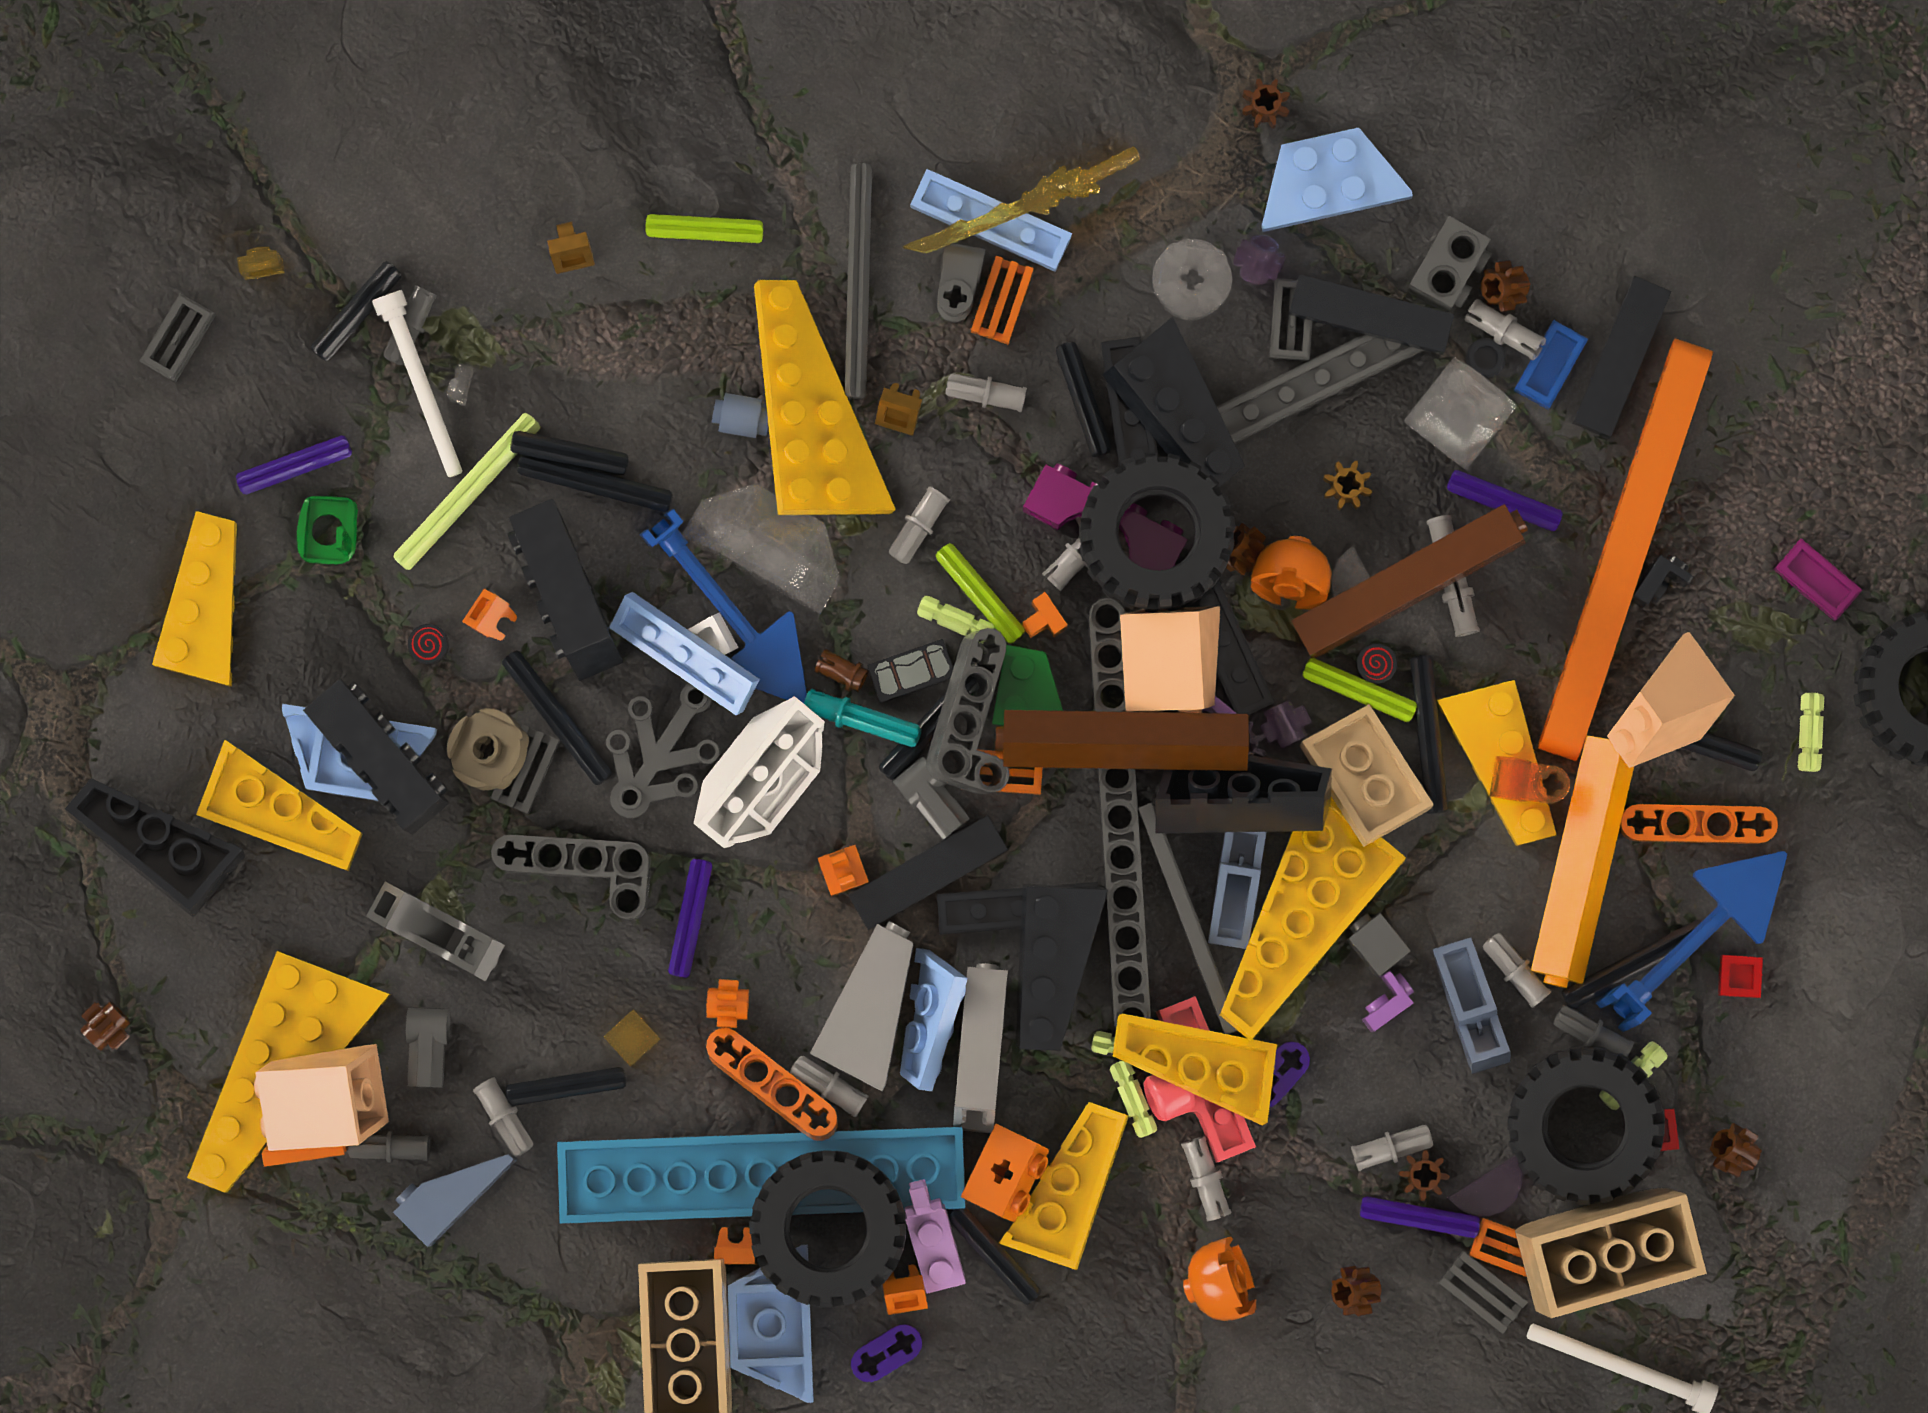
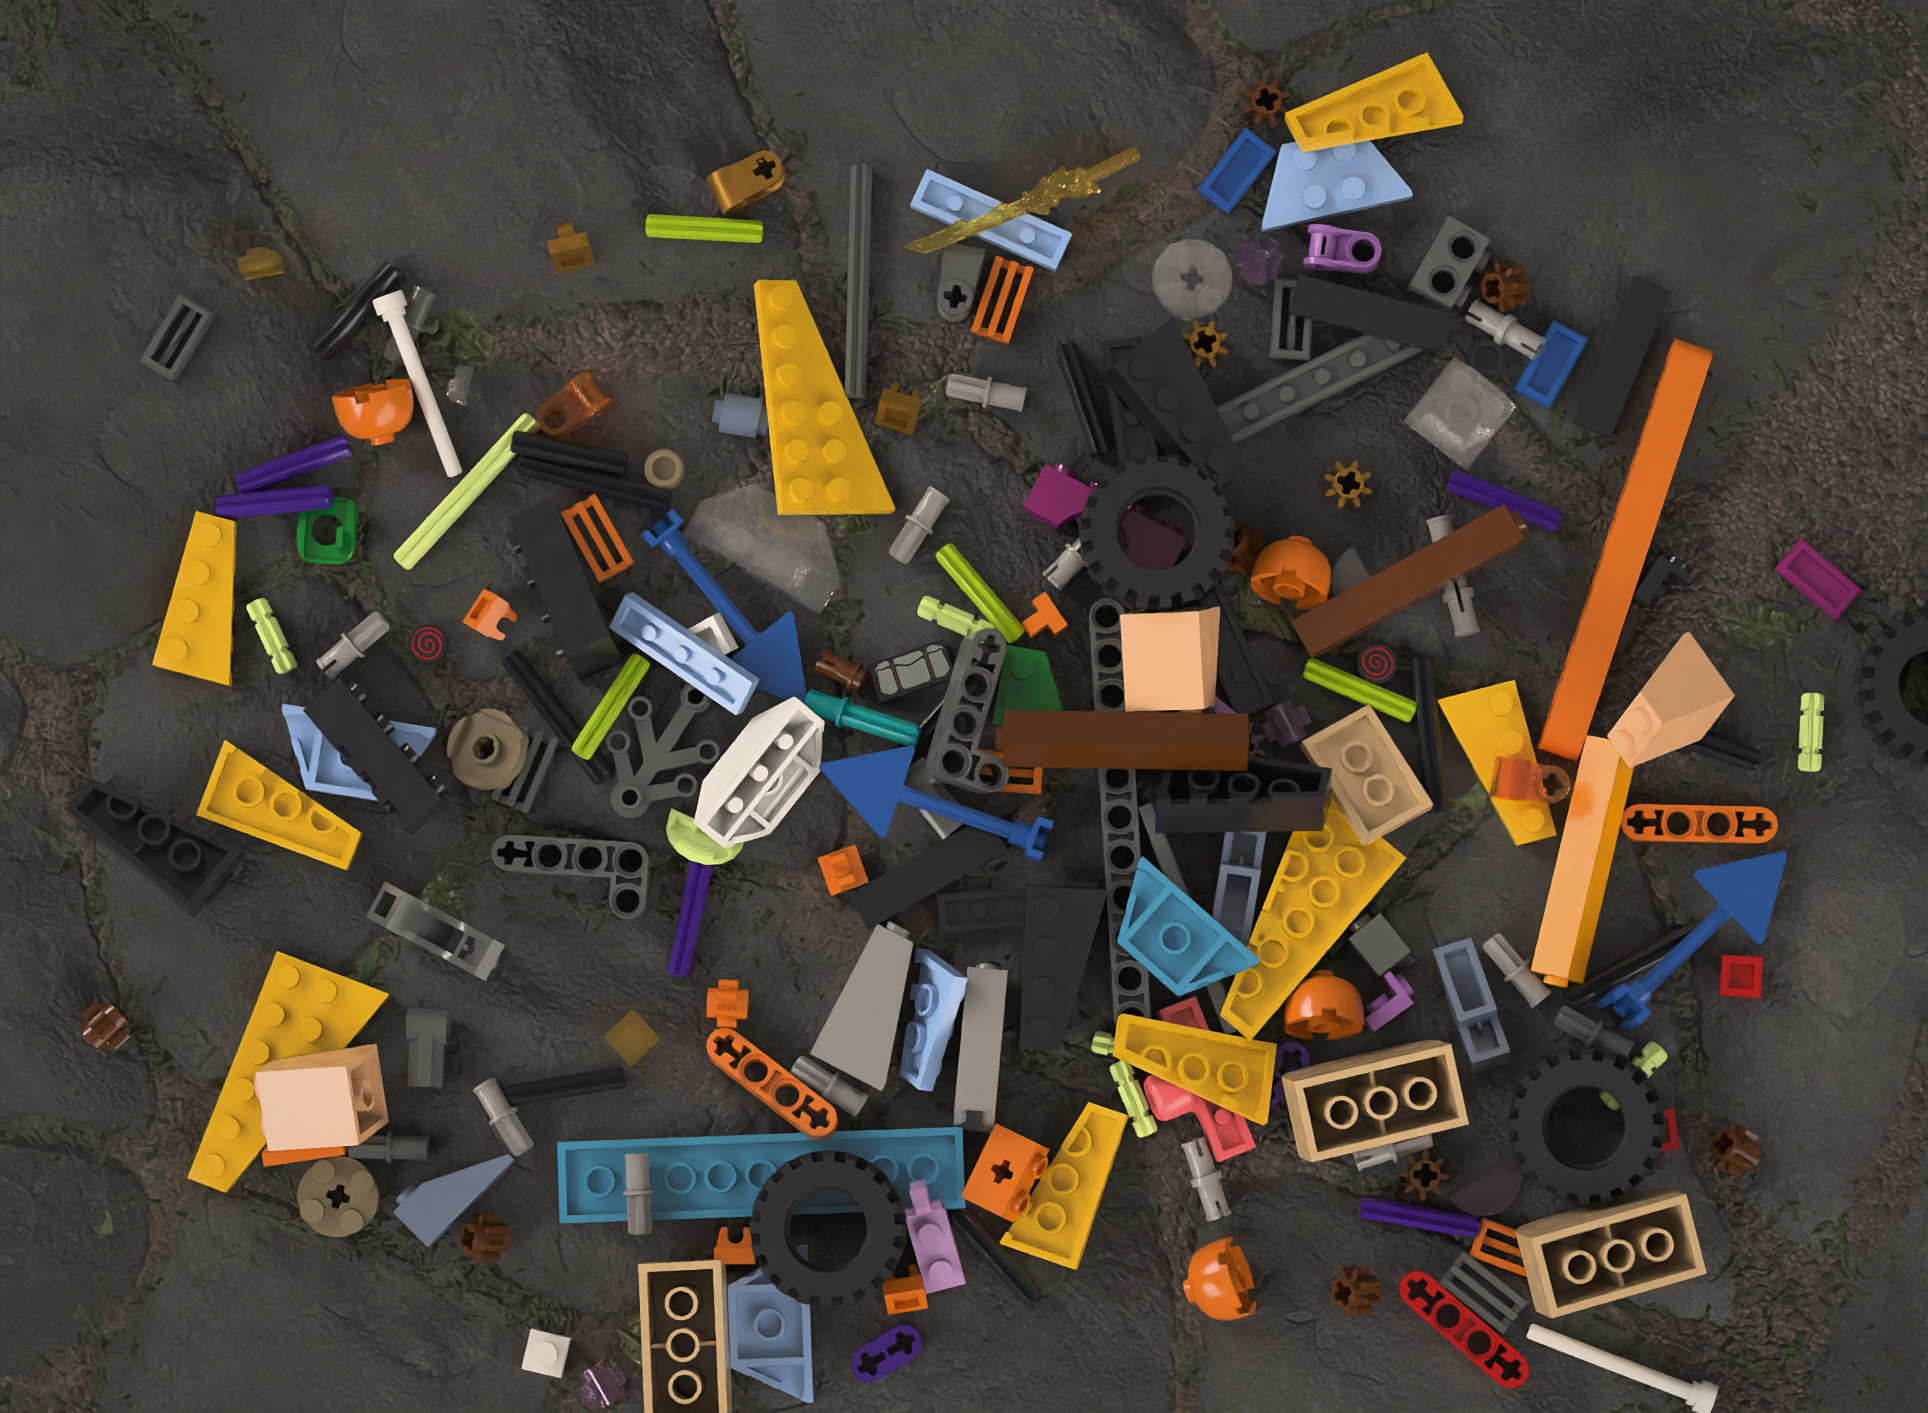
none -> dark purple axle [216,485,333,519]
none -> yellowish green axle [247,598,297,674]
none -> dark tan plate [297,1156,380,1237]
none -> light grey axle [316,611,390,680]
none -> orange cylinder [332,378,414,446]
none -> reddish brown gear [460,1213,511,1262]
none -> white plate [521,1328,571,1378]
none -> clear orange piece [537,369,614,440]
none -> orange tile [561,494,635,583]
none -> lime axle [572,653,650,760]
none -> gear [575,1360,627,1411]
none -> light grey axle [623,1153,655,1235]
none -> dark tan tile [644,449,685,490]
none -> yellowish green tile [666,808,744,865]
none -> pearl gold piece [706,150,786,216]
none -> blue piece [820,746,1054,864]
none -> dark azure wing [1117,856,1260,997]
none -> pearl gold gear [1181,320,1228,370]
none -> blue tile [1197,128,1277,216]
none -> tan brick [1281,1040,1469,1162]
none -> yellow wing [1284,52,1464,152]
none -> orange cylinder [1284,970,1365,1040]
none -> medium lavender piece [1303,224,1381,274]
none -> red beam [1398,1271,1529,1388]

